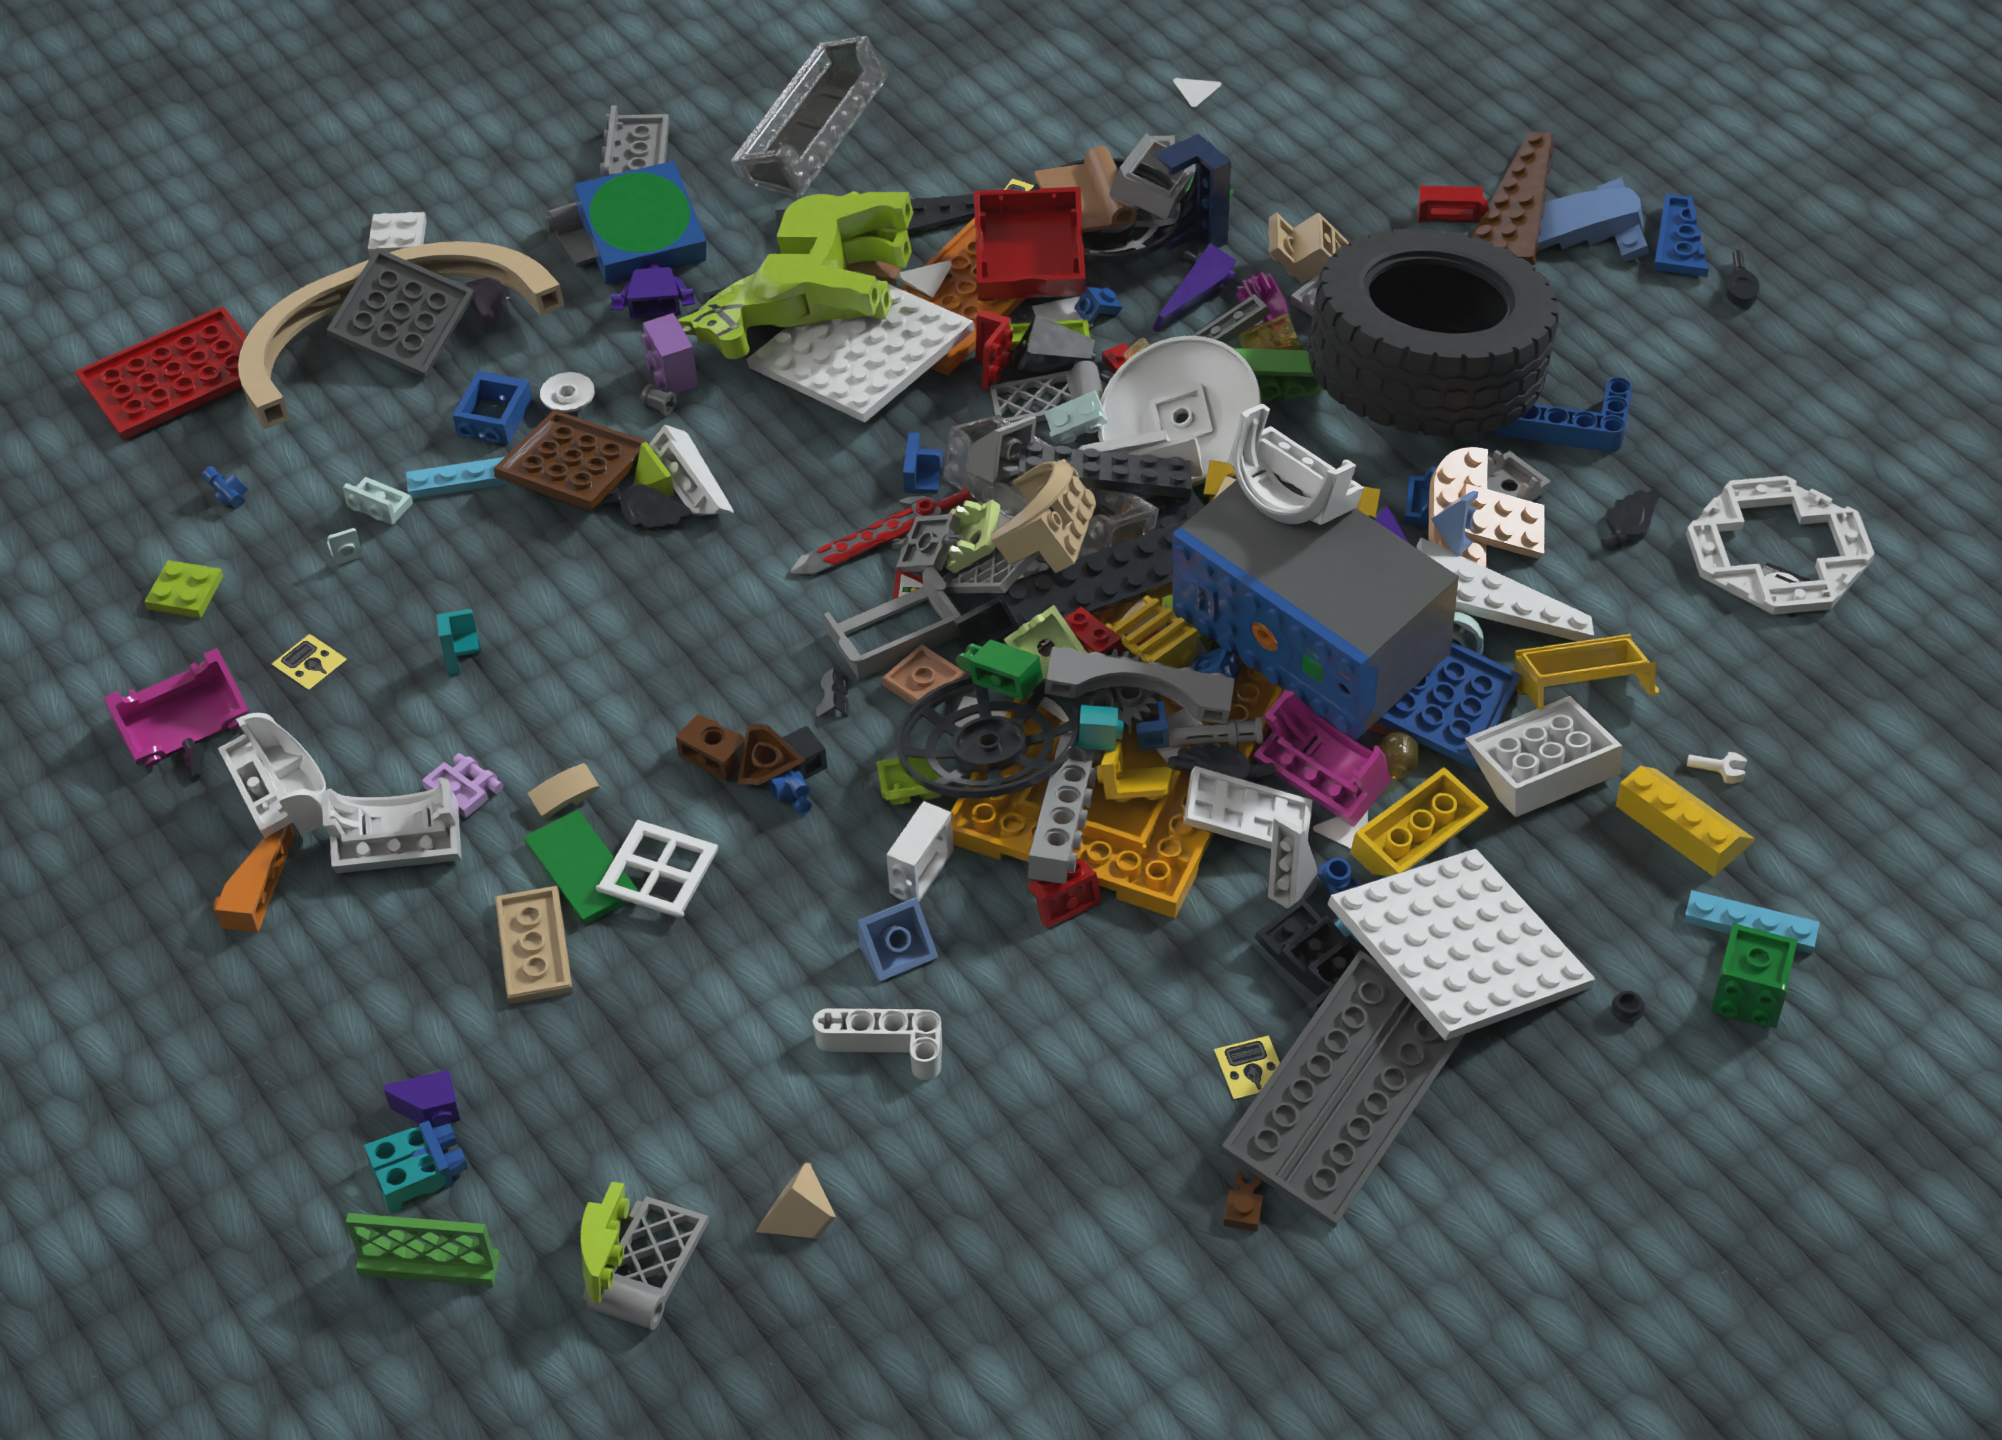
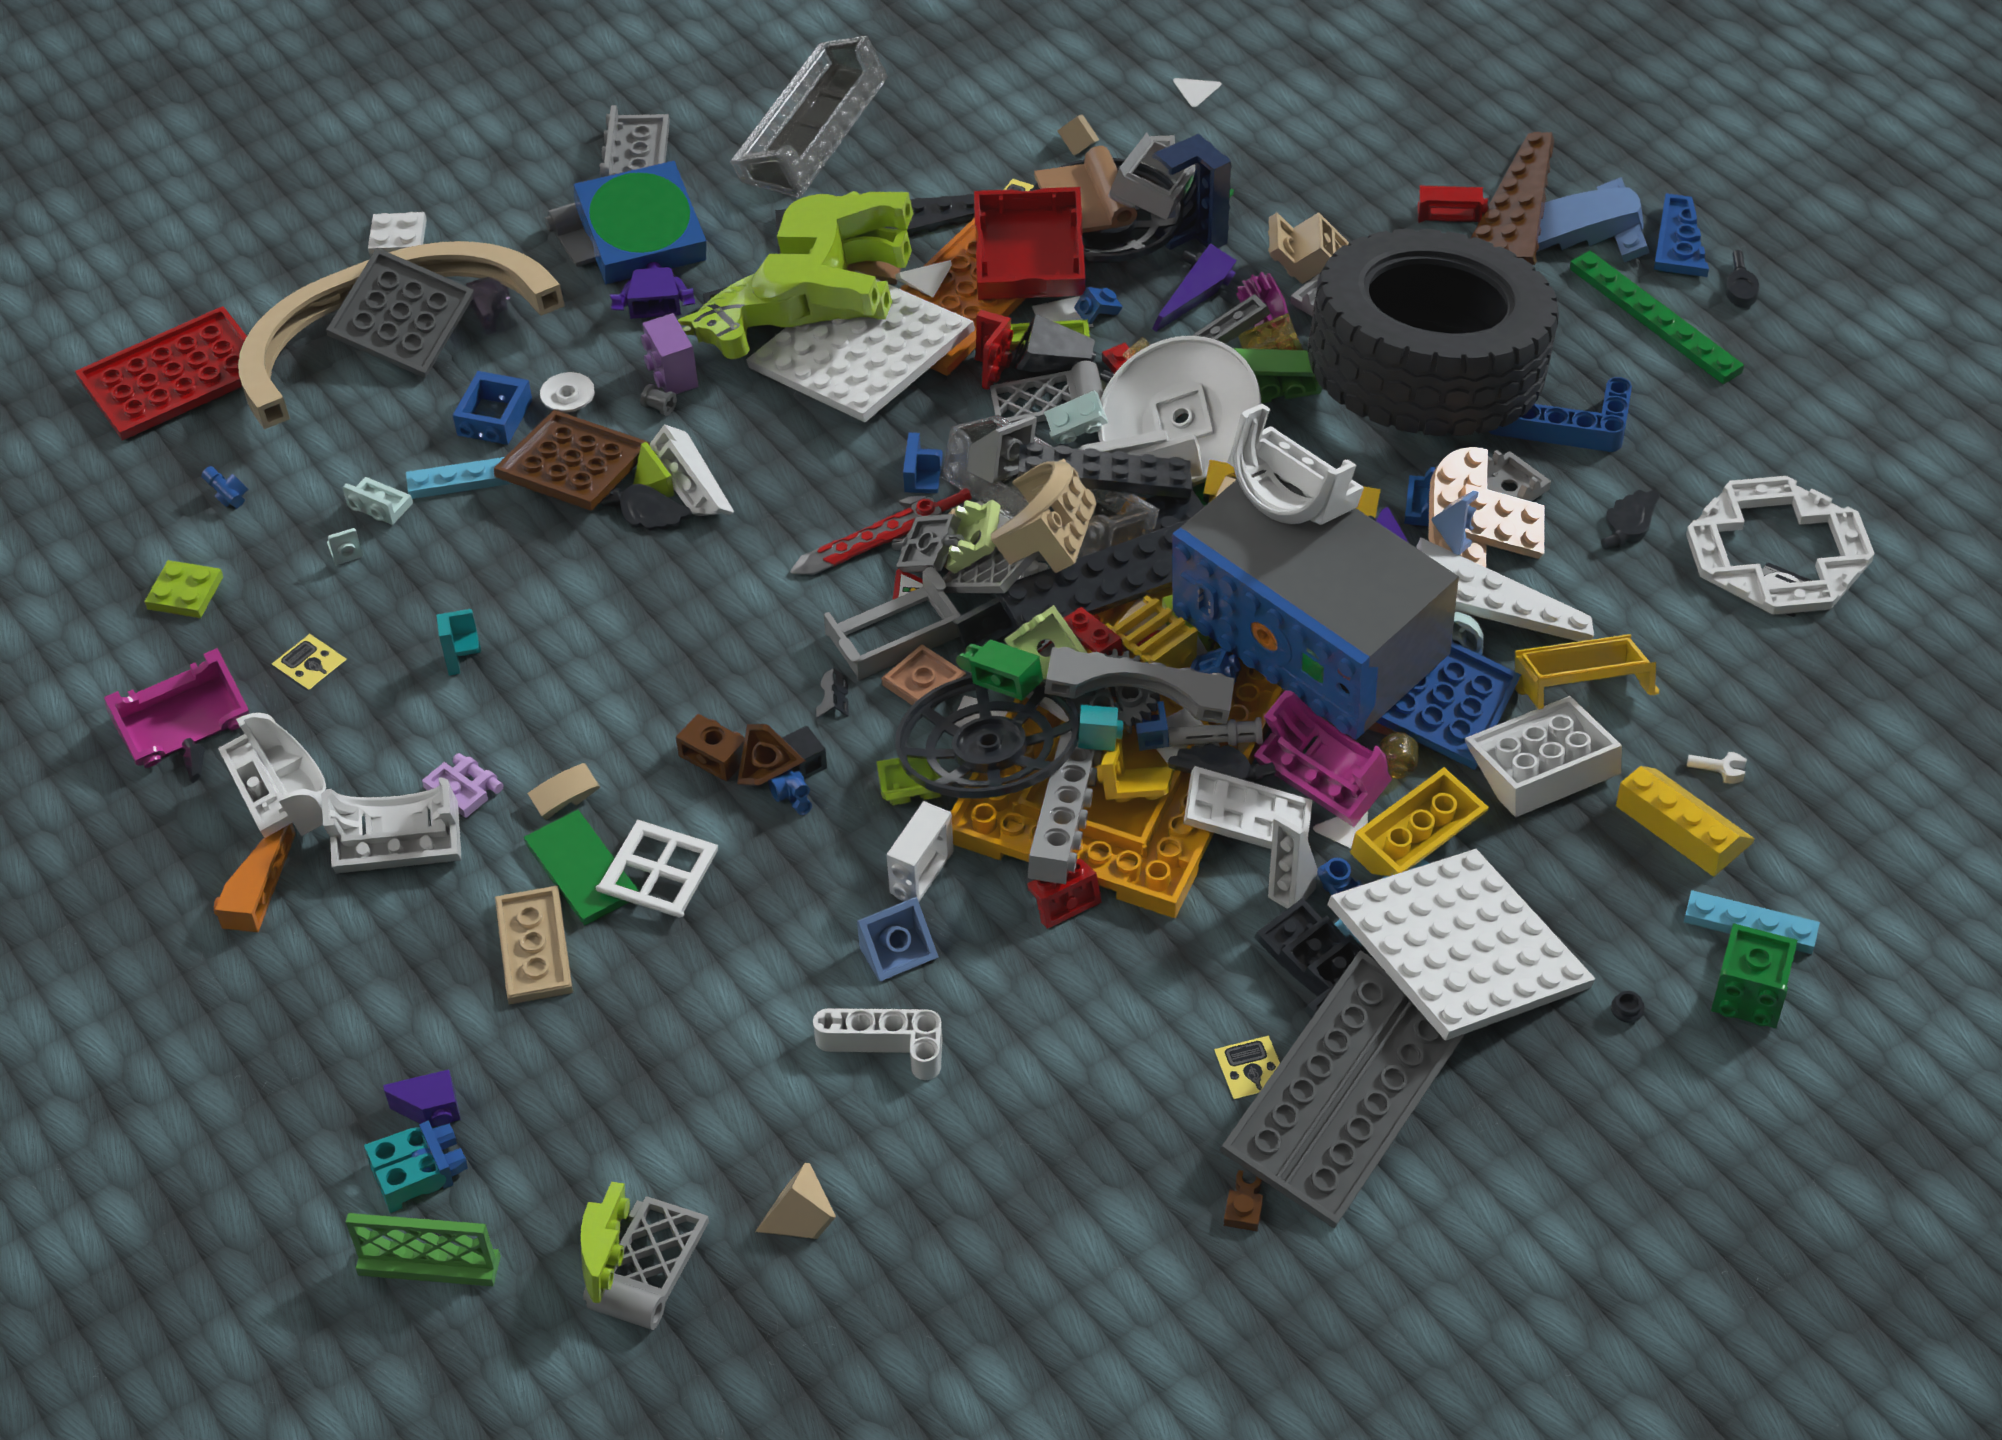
none -> tan panel [1057,114,1099,155]
none -> green plate [1570,250,1744,385]

